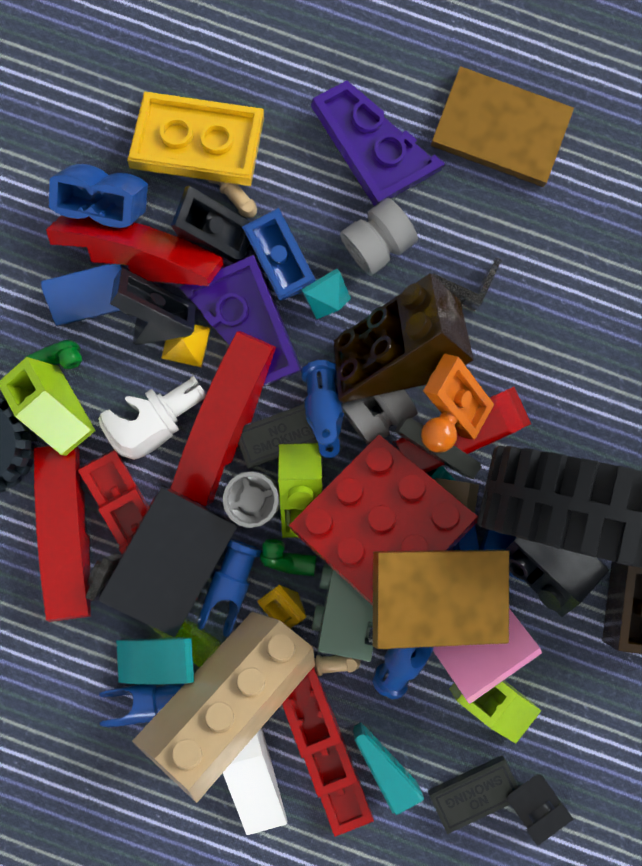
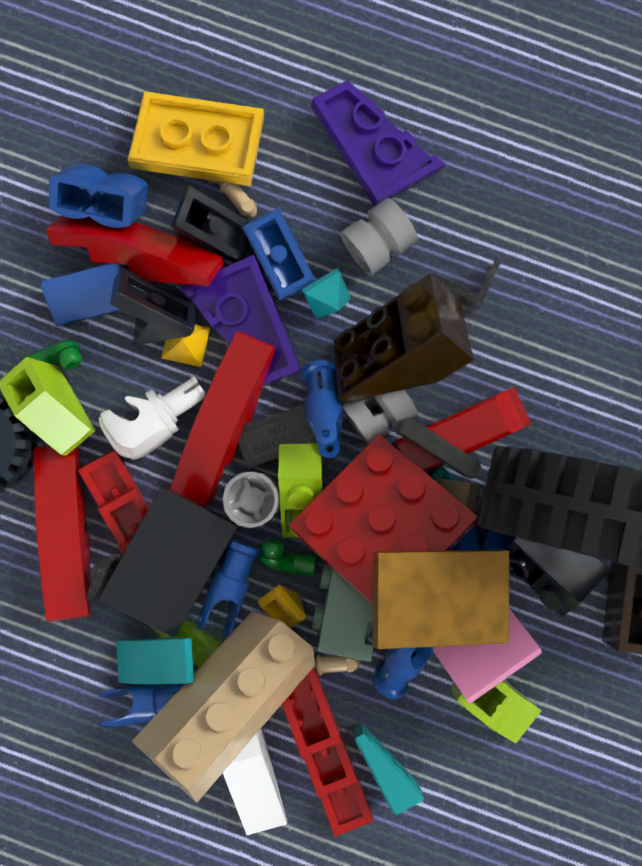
orange plate [421,354,494,453] -> none
pearl dark grey tile [428,755,518,834] -> none
pearl gold tile [431,66,574,187] -> none
black slope [507,774,574,846] -> none

